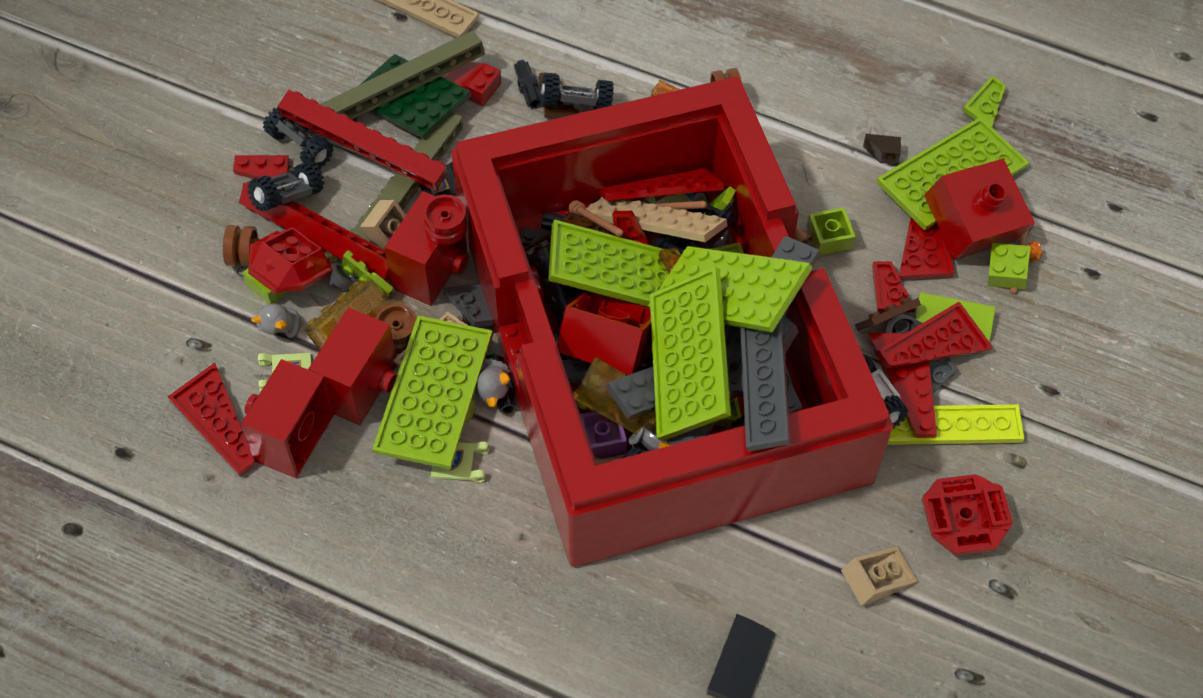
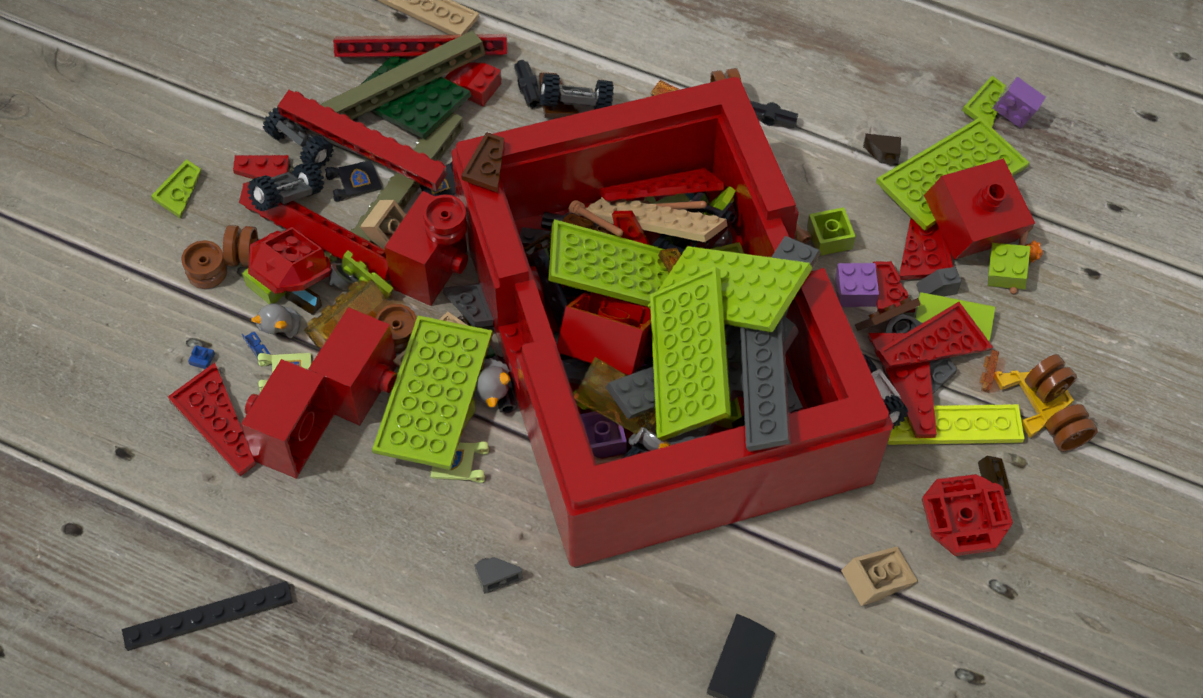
none -> black plate [122,581,293,651]
none -> lime wing [151,159,201,219]
none -> dark orange wheel [181,240,228,289]
none -> blue tile [188,345,215,369]
none -> blue piece [242,331,270,359]
none -> dark brown slope [285,288,322,315]
none -> black flag [325,160,382,202]
none -> red brick [333,34,508,57]
none -> reddish brown wing [461,132,504,192]
none -> dark grey slope [474,557,523,594]
none -> black piece [750,100,798,128]
none -> medium lavender brick [835,263,879,307]
none -> dark grey slope [916,267,961,297]
none -> dark brown slope [978,455,1011,495]
none -> clear orange plate [979,350,1000,393]
none -> medium lavender brick [993,77,1046,128]
none -> yellow wing [993,370,1074,438]
none -> dark orange wheel [1025,354,1077,403]
none -> dark orange wheel [1045,404,1098,452]

